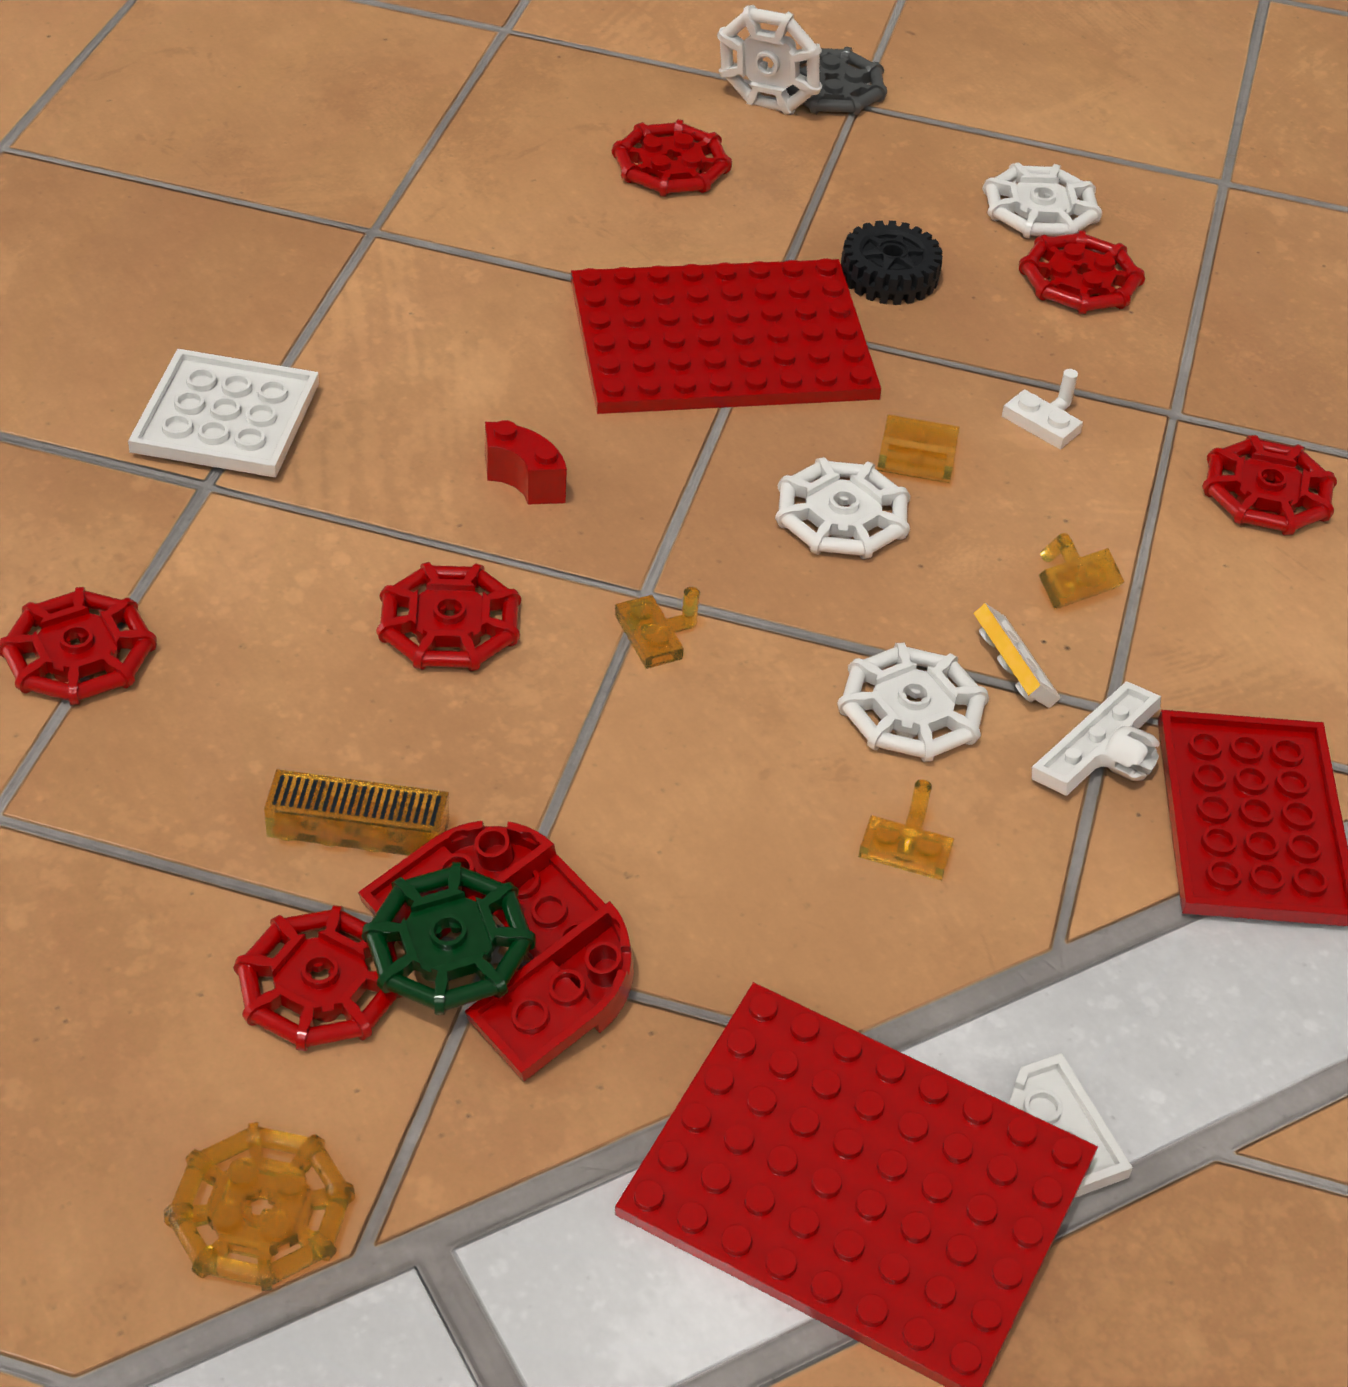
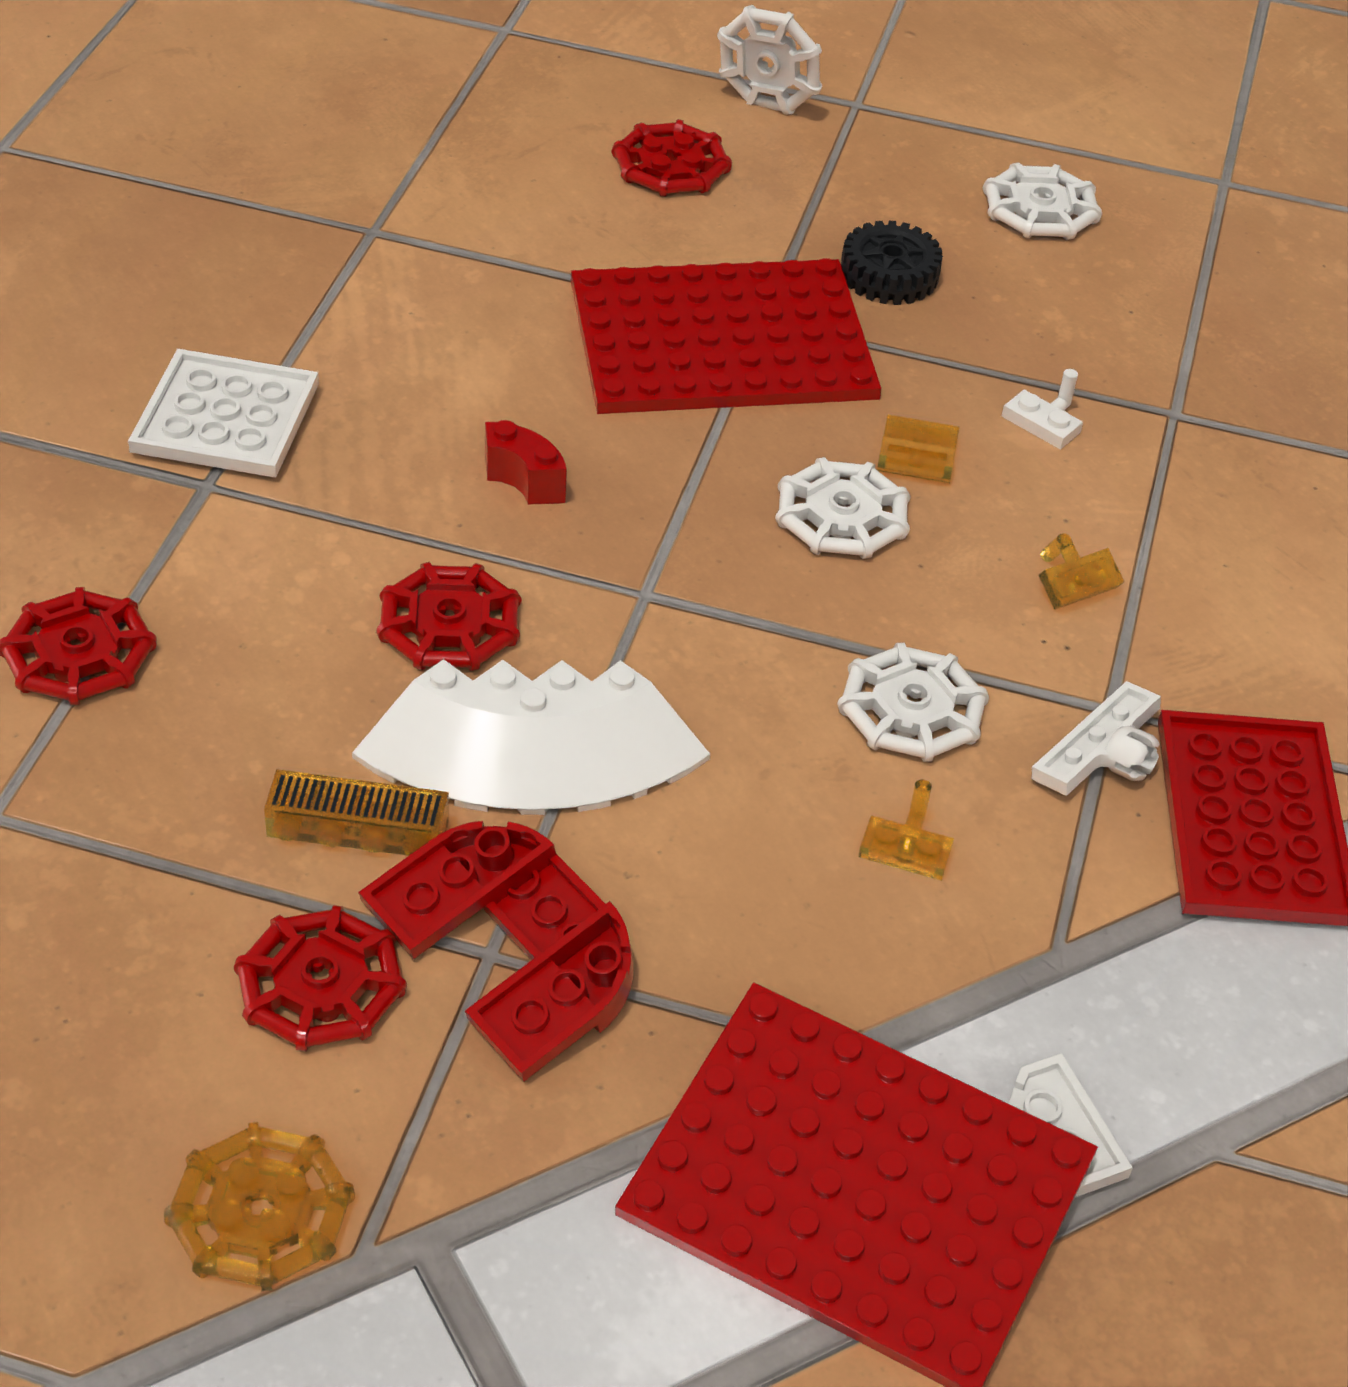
dark green plate [362,862,536,1015] -> none
clear yellow plate [615,587,700,669] -> none
dark grey plate [786,46,888,116] -> none
plate [973,603,1061,708] -> none
red plate [1019,230,1145,314] -> none
red plate [1202,435,1337,535] -> none
none -> white brick [352,659,710,815]

